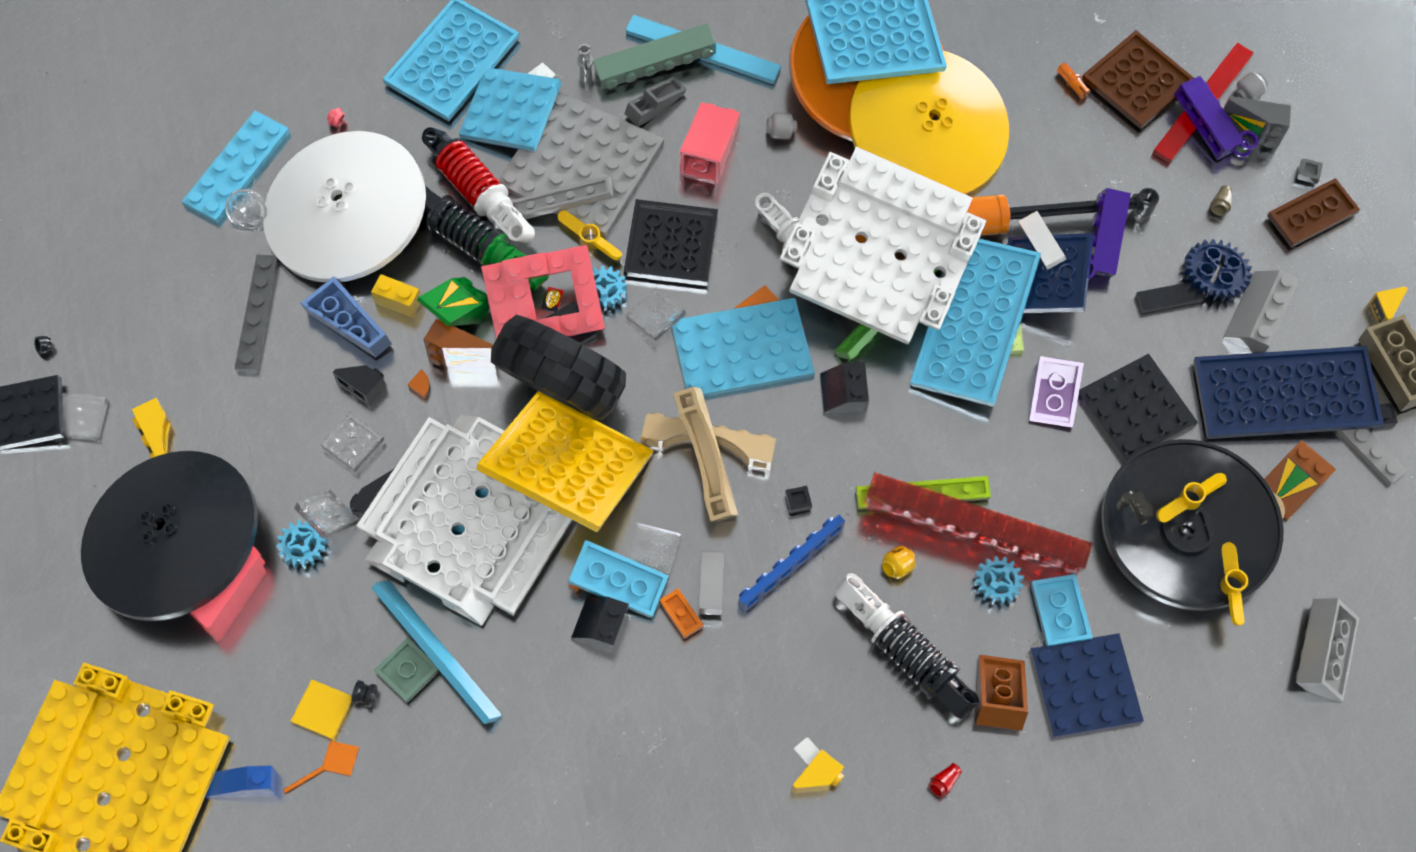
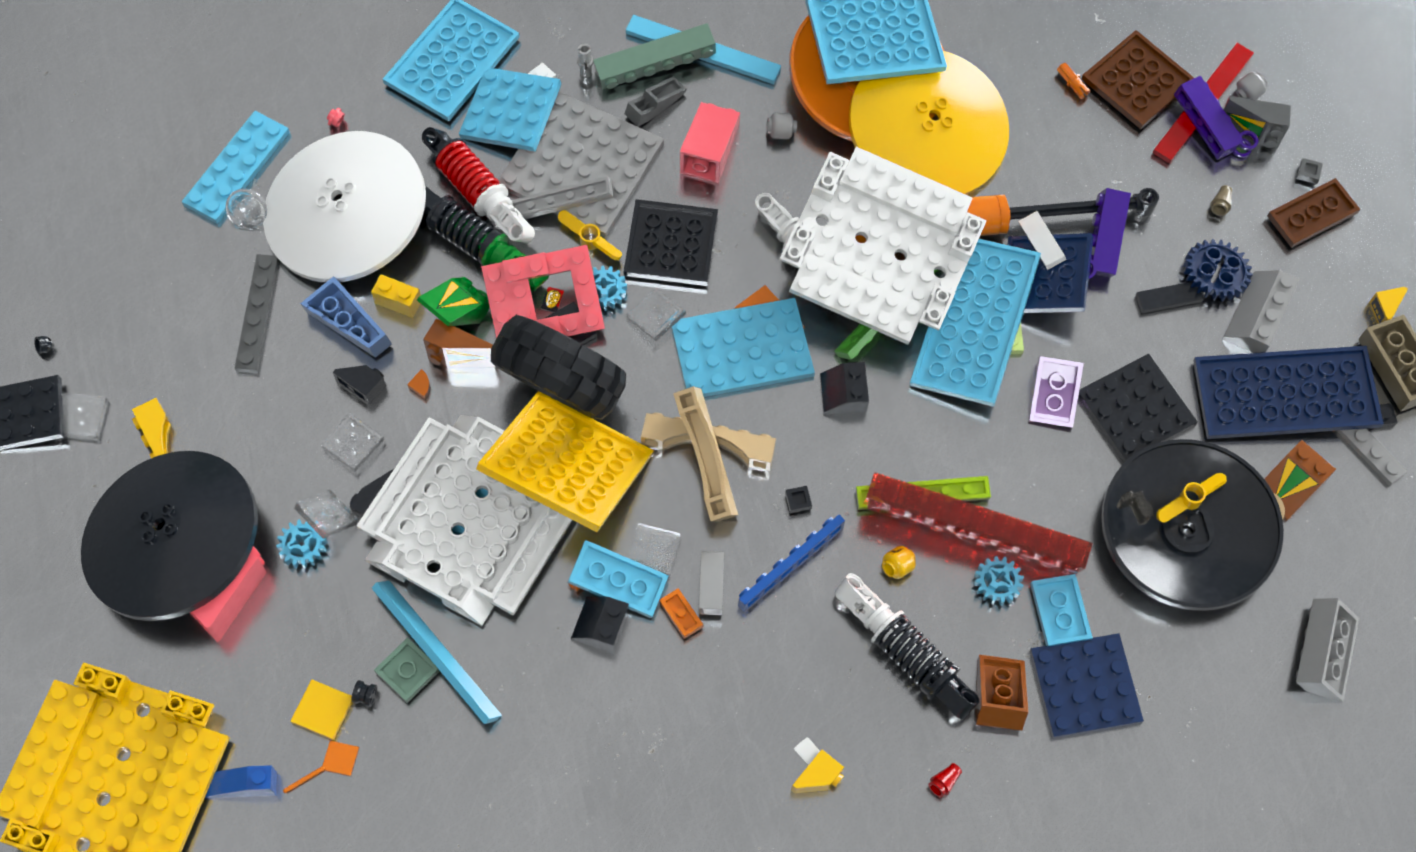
yellow piece [1220,542,1248,626] -> none

